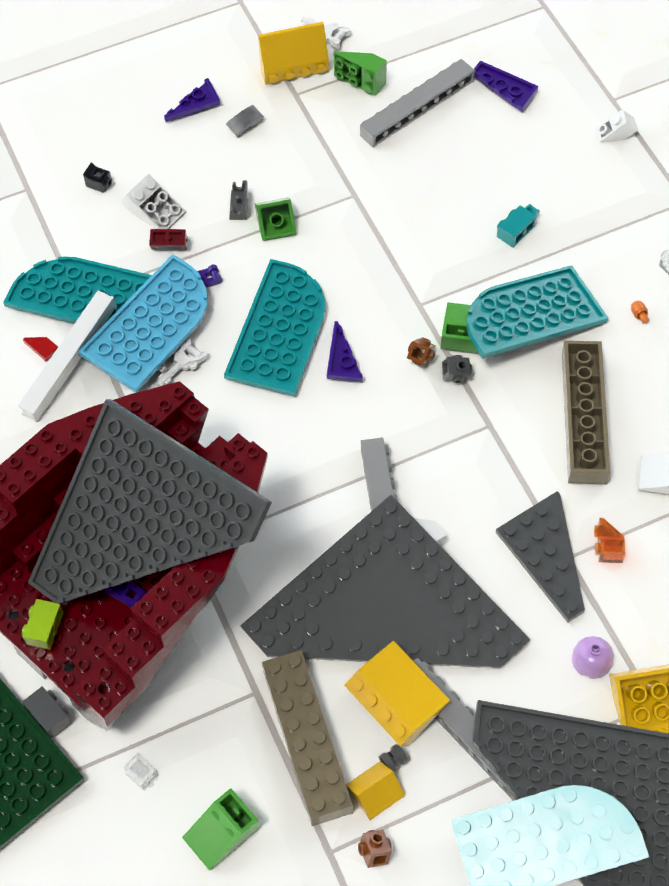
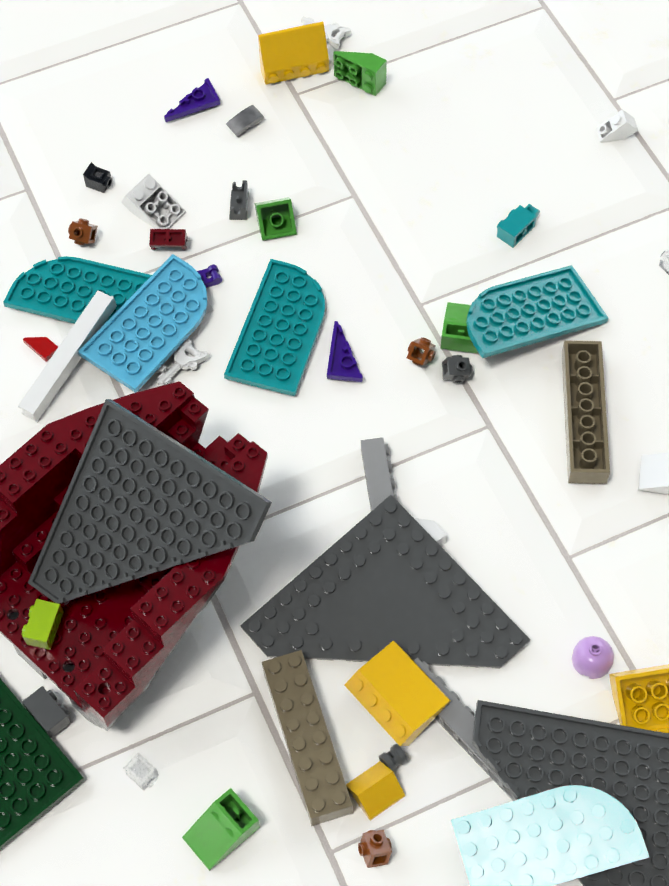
dark purple plate [99,582,147,608] -> none
light grey brick [360,59,475,147] -> none
dark purple wing [474,60,539,112] -> none
dark grey wing [495,491,585,623] -> none
clear orange slope [594,518,625,563] -> none
orange cylinder [631,301,649,323] -> none
none -> dark orange brick [68,218,98,245]

